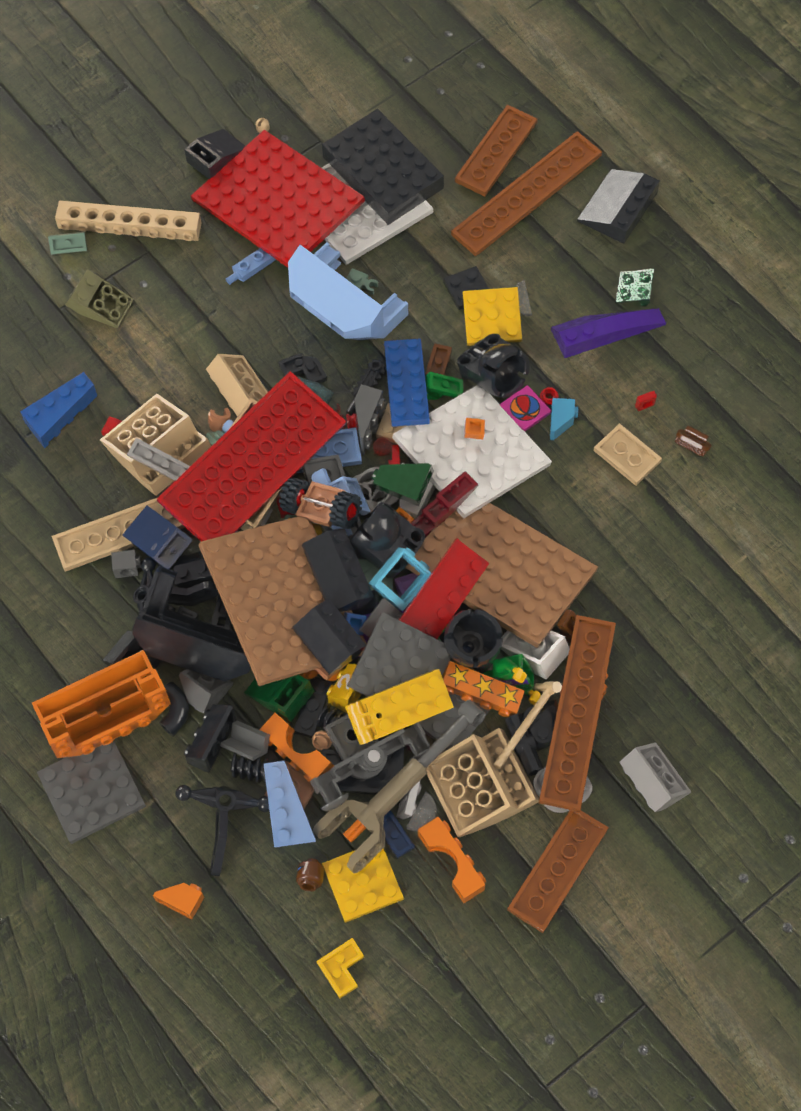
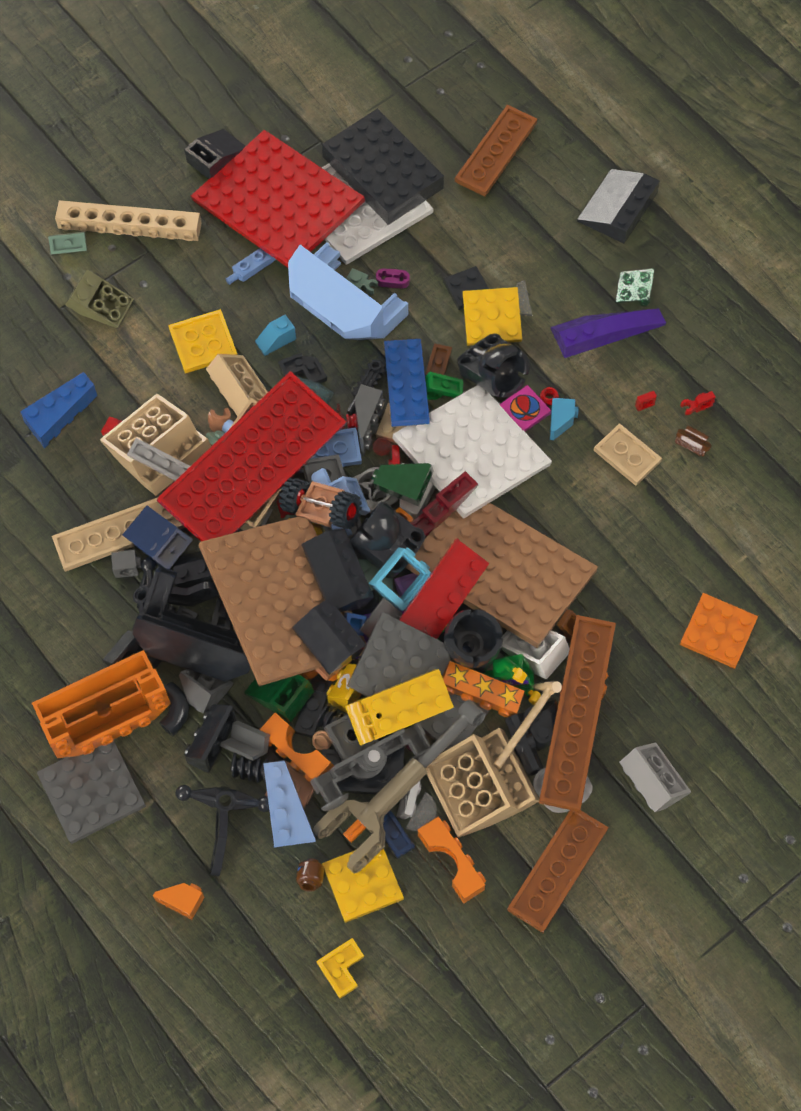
tan hinge [256,118,270,133] -> none
dark orange plate [451,131,602,256] -> none
orange plate [464,418,485,440] -> none
none -> yellow plate [168,309,237,374]
none -> dark azure slope [255,314,296,356]
none -> magenta beam [376,268,410,289]
none -> red plate [680,391,716,415]
none -> orange plate [680,593,758,669]

